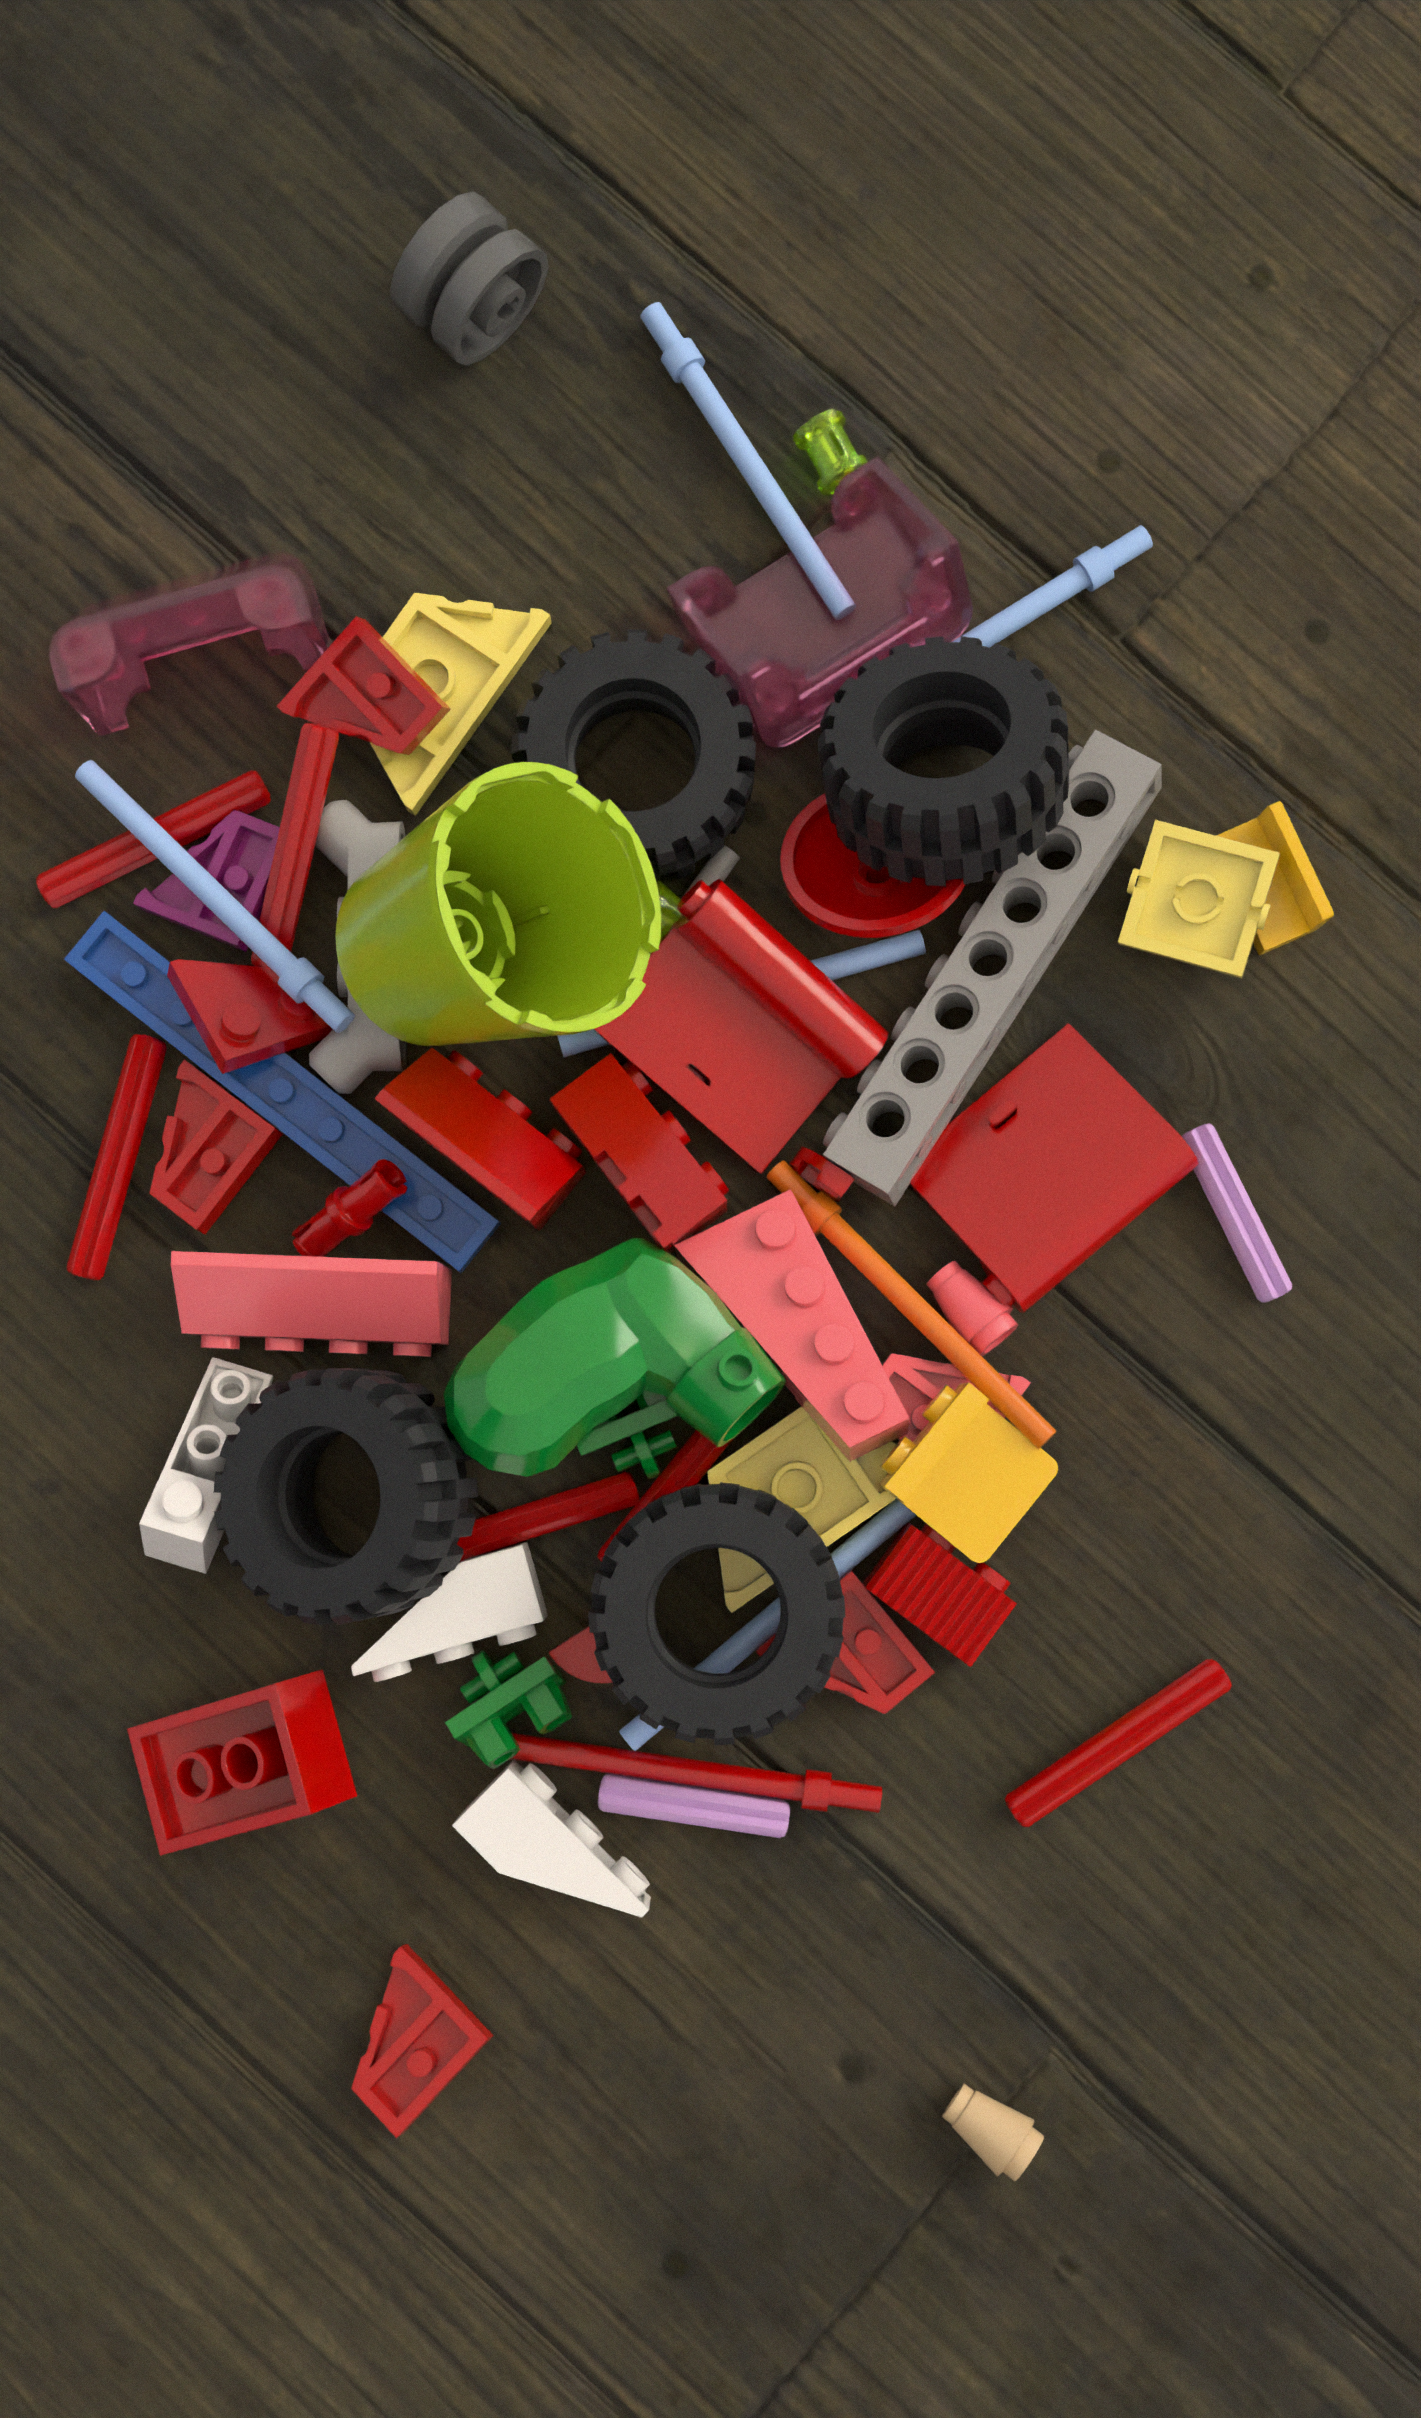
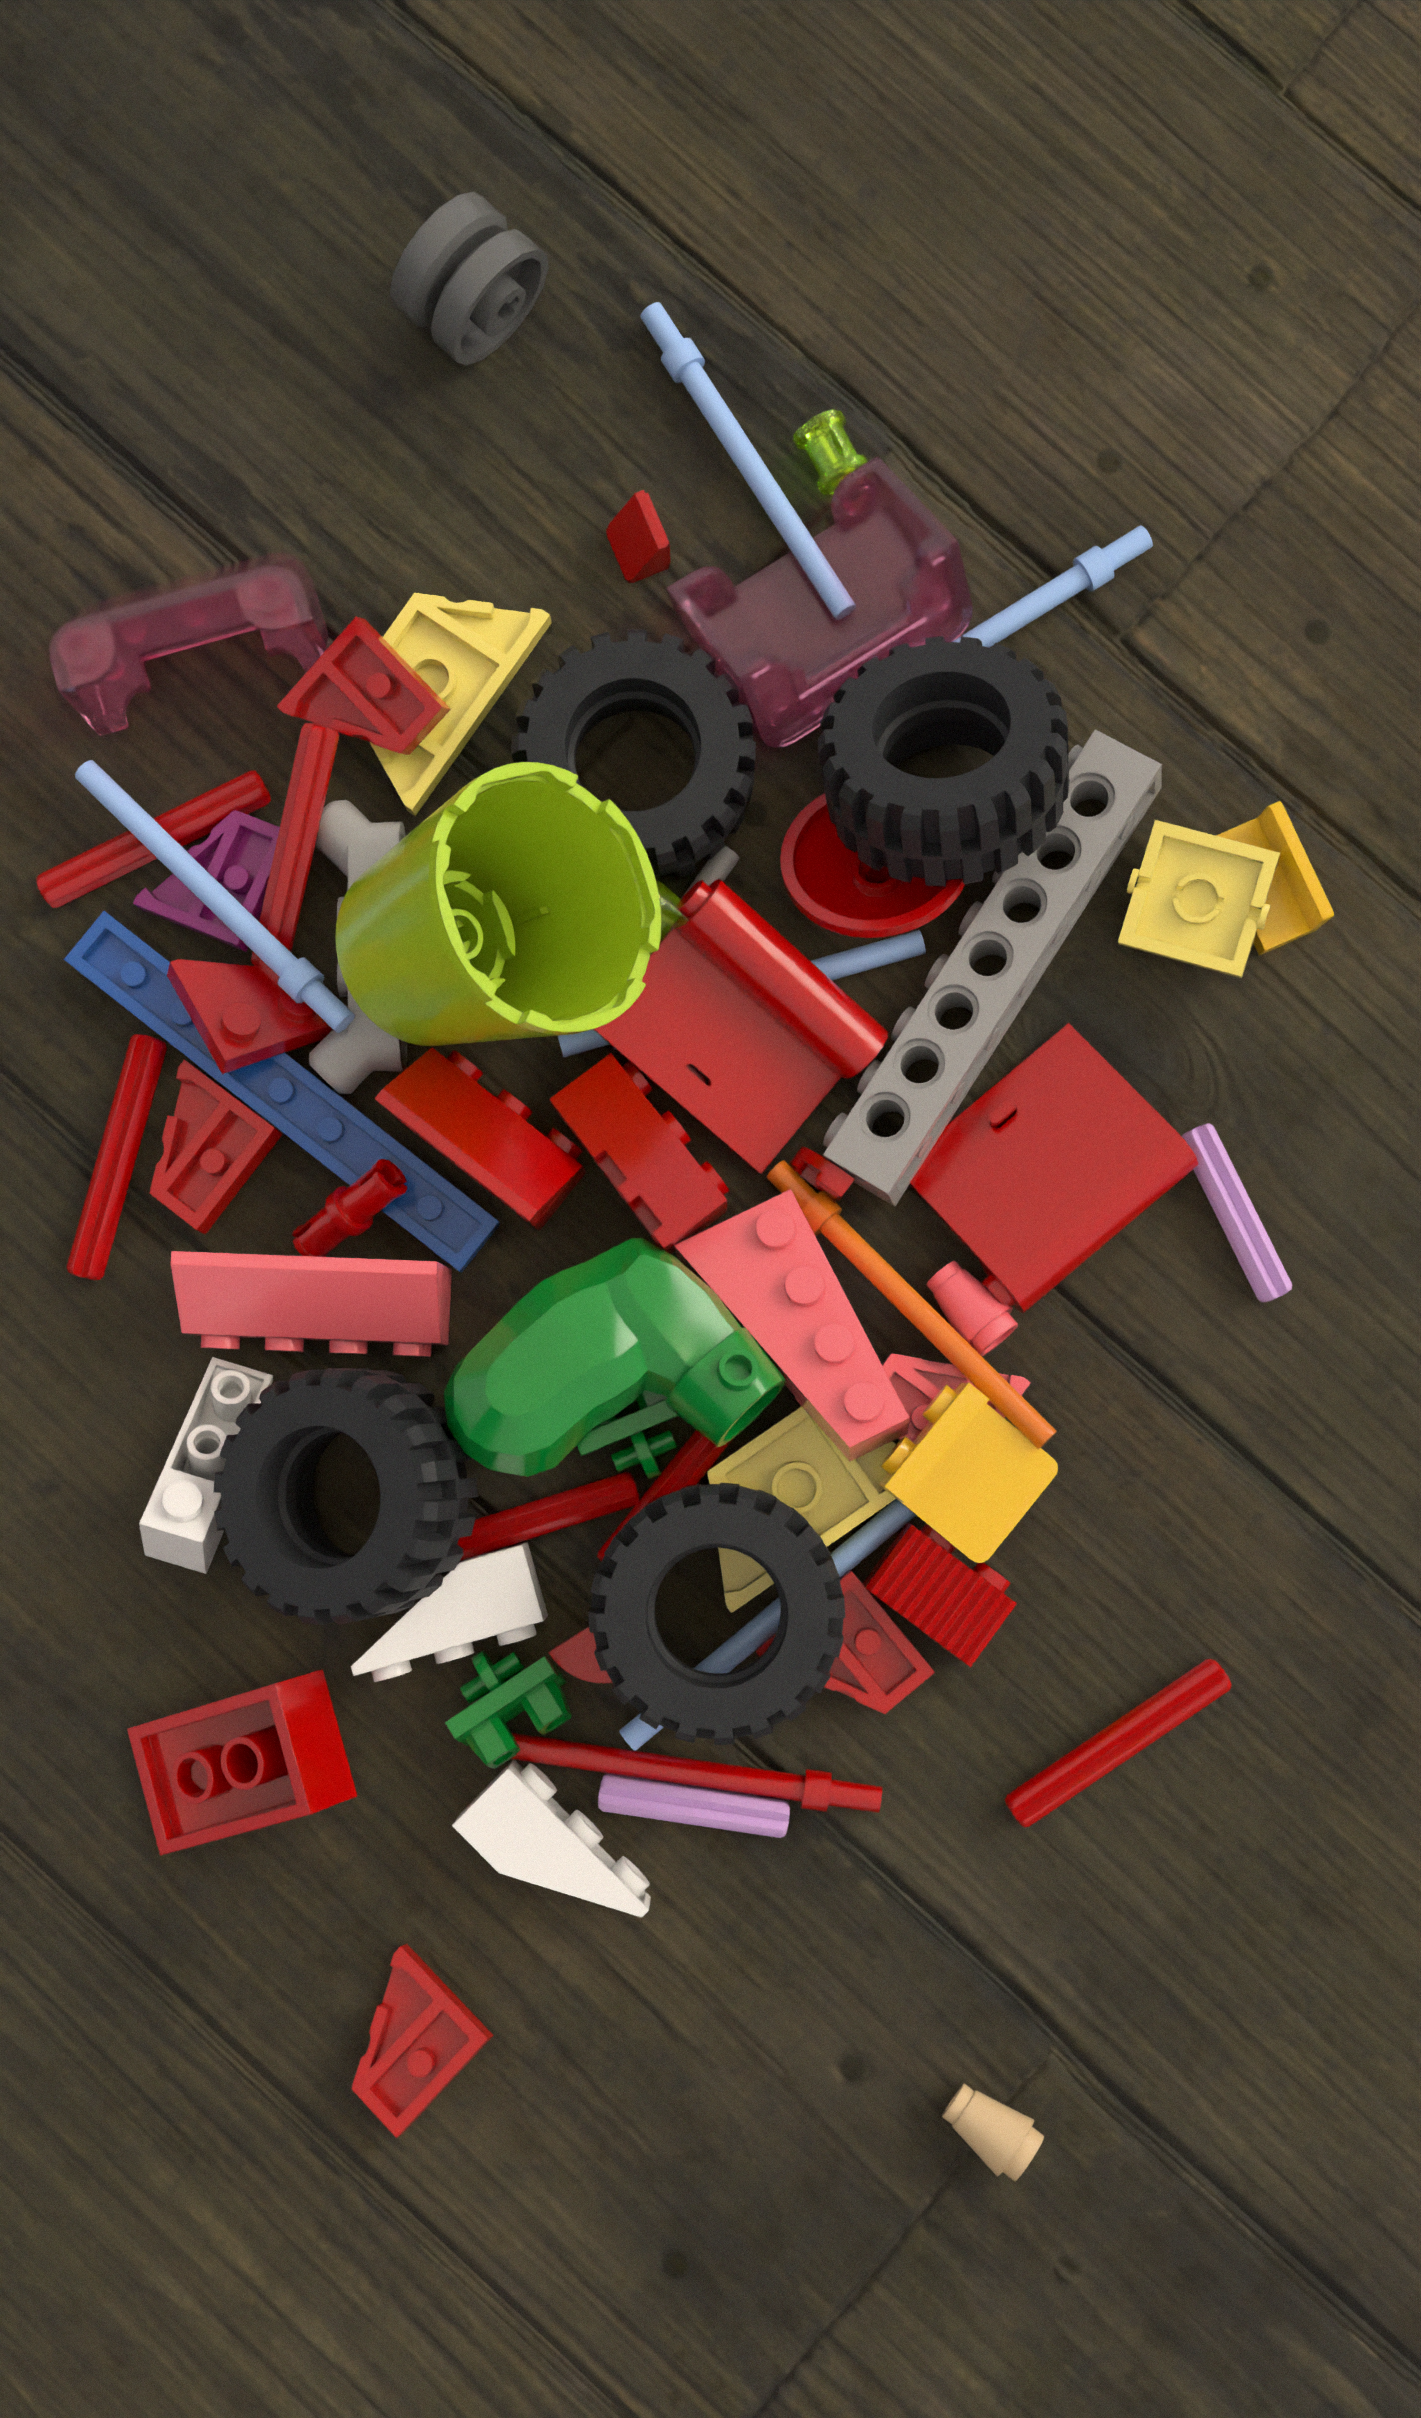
none -> red slope [606,490,671,583]

